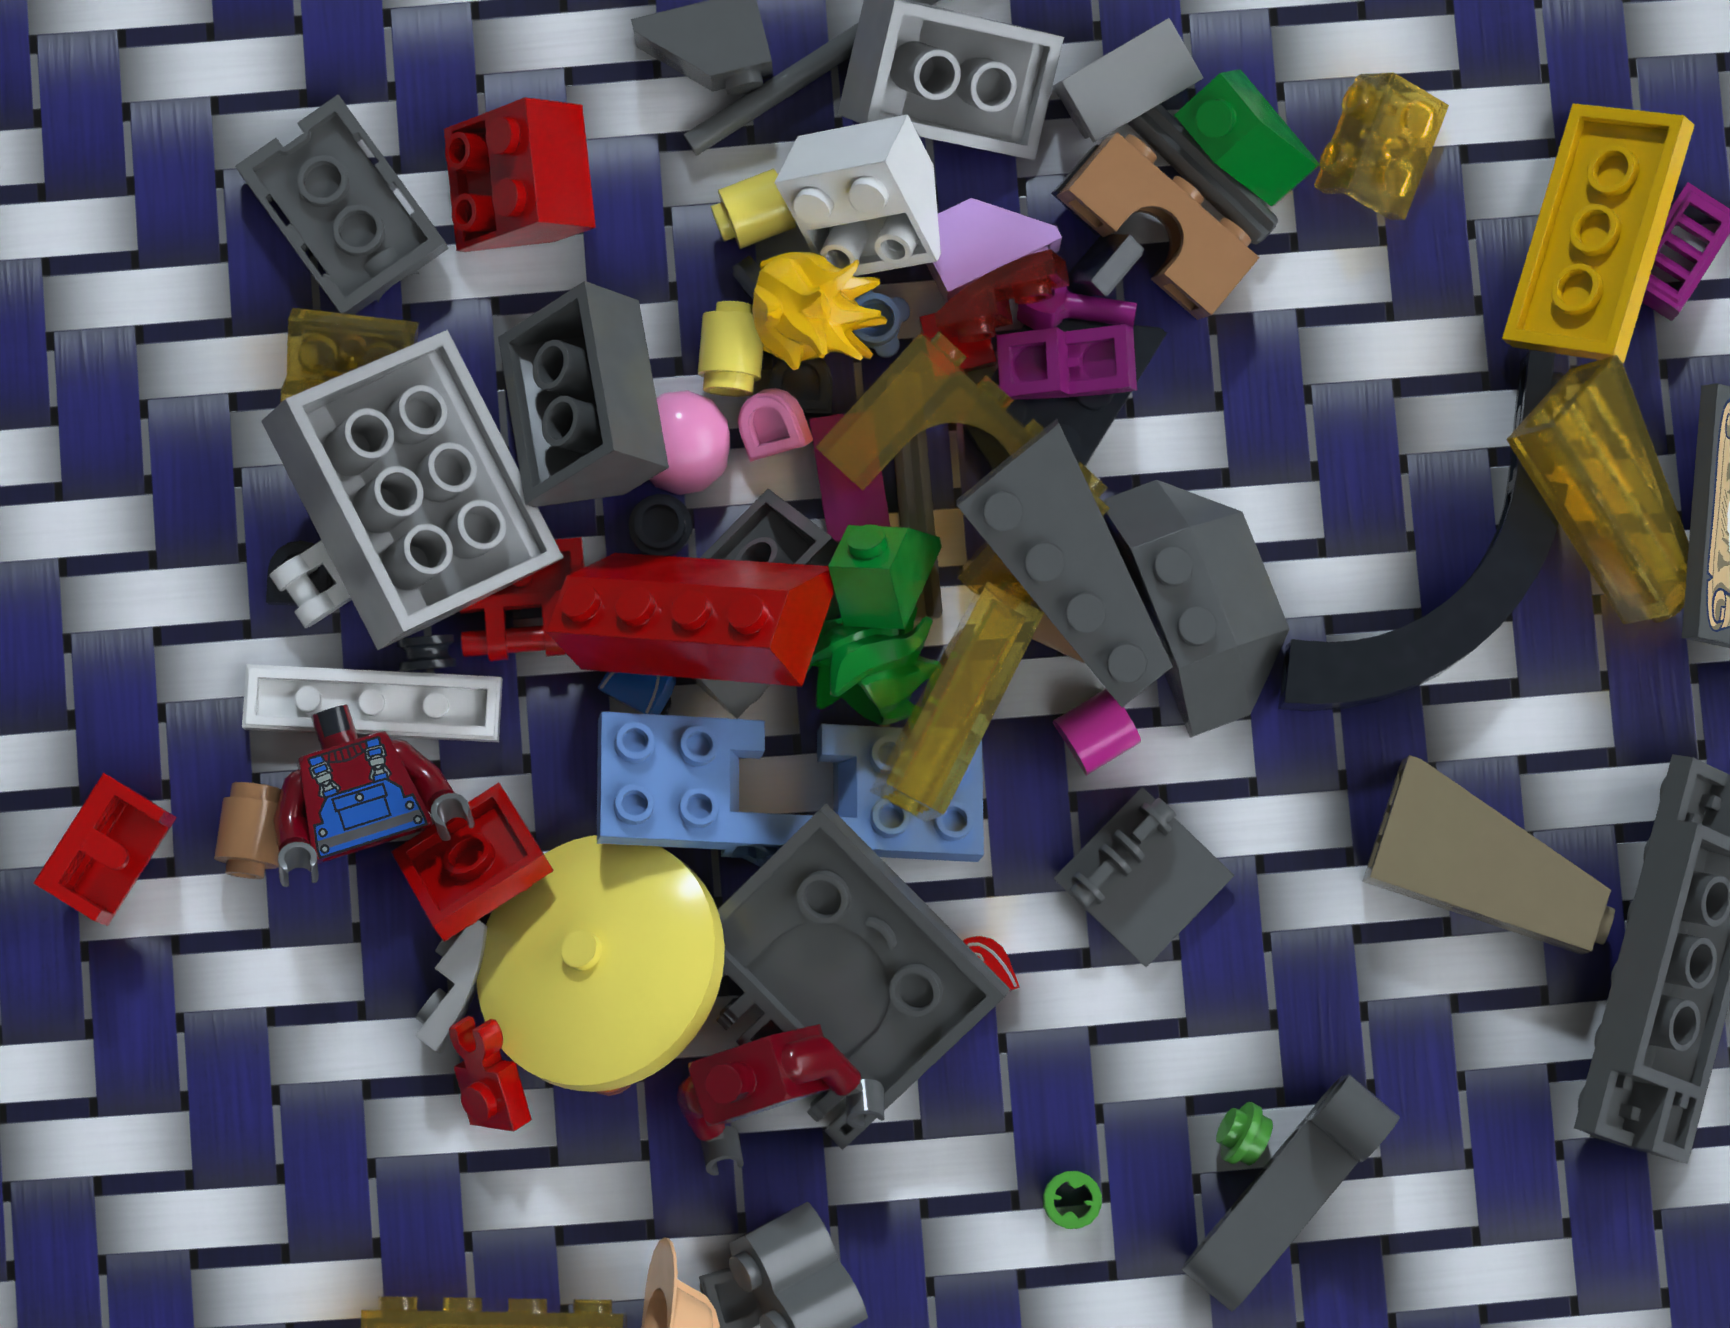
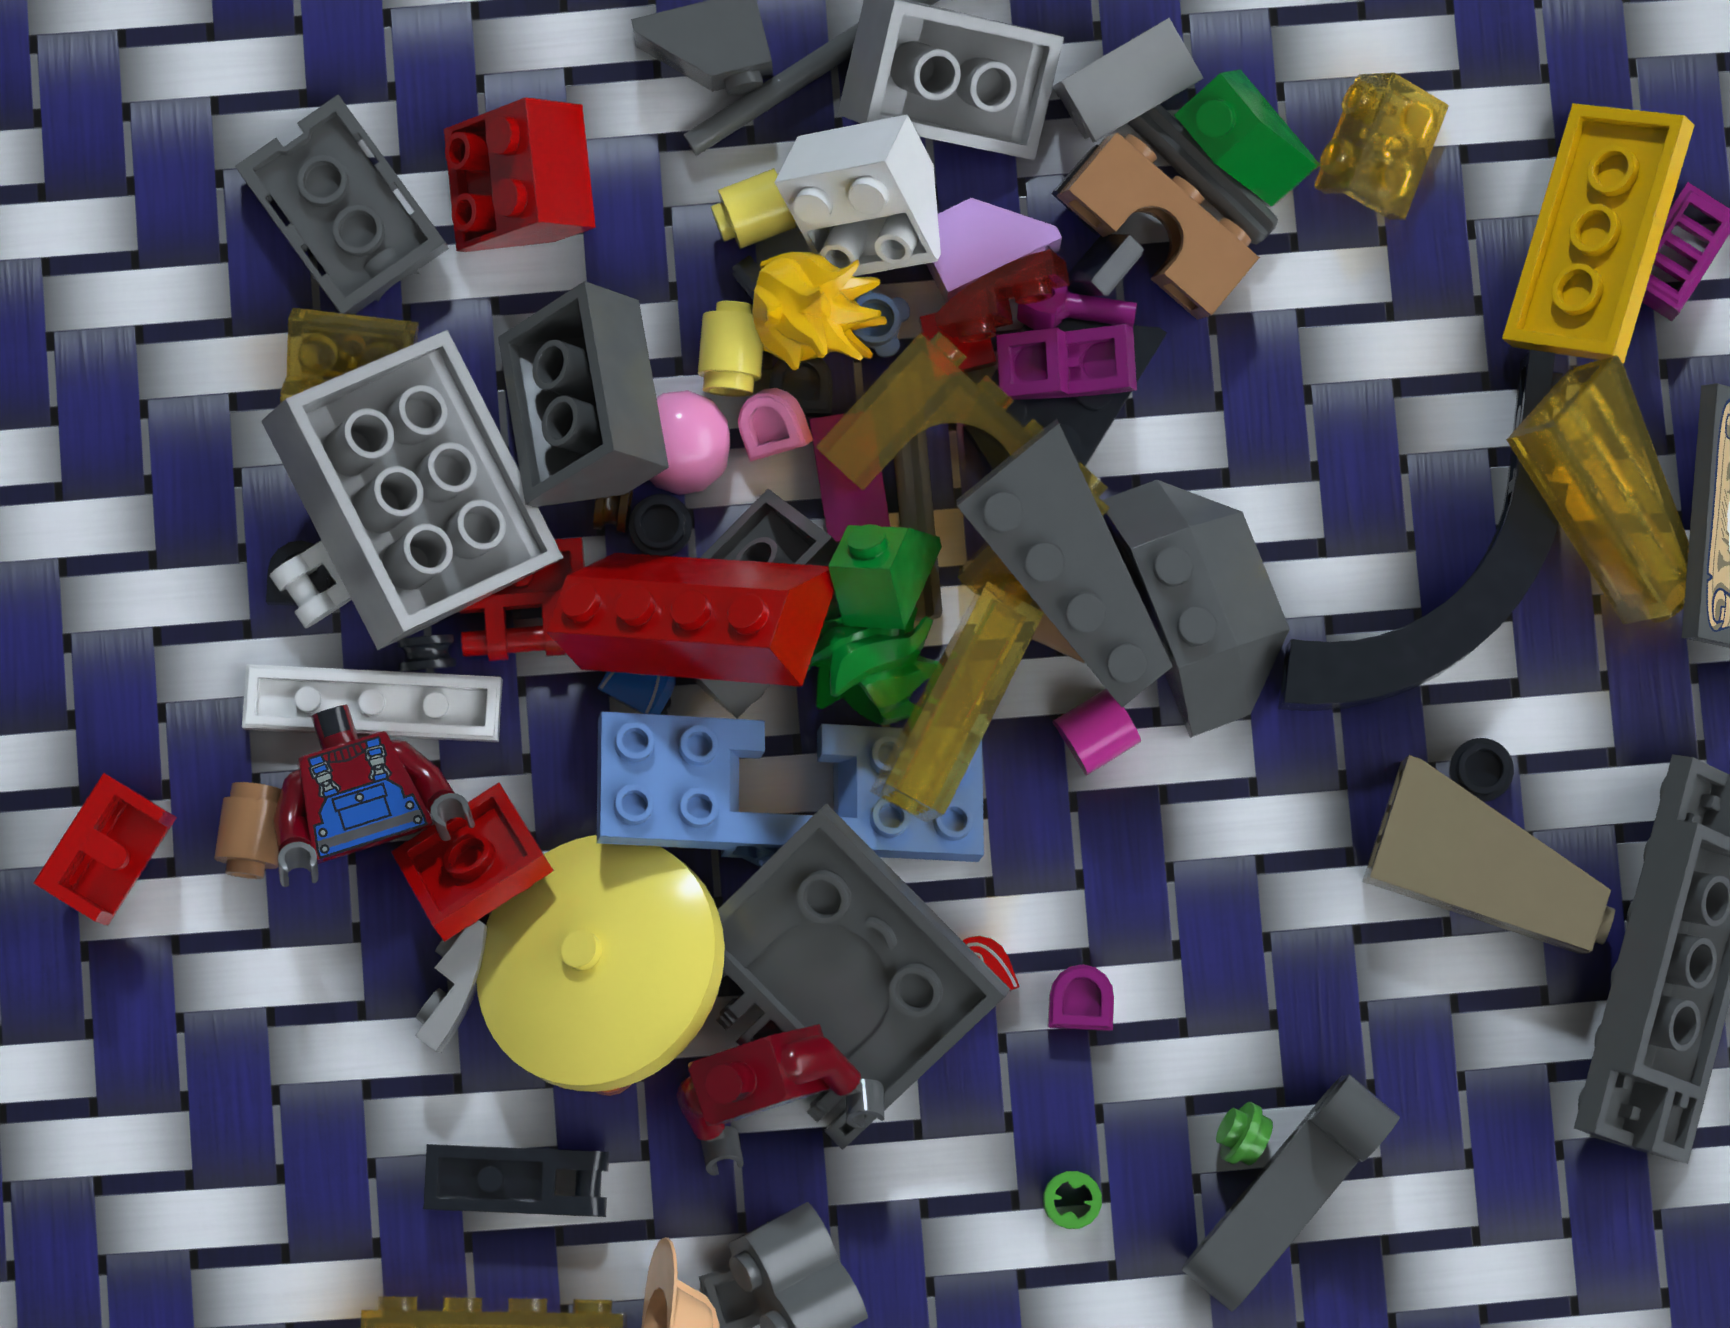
red plate [449,1016,532,1132] -> none
dark grey hinge [1054,787,1235,967] -> none
none -> black plate [423,1144,609,1217]
none -> dark brown bush [593,490,633,534]
none -> magenta tile [1048,964,1114,1031]
none -> black plate [1449,738,1514,802]

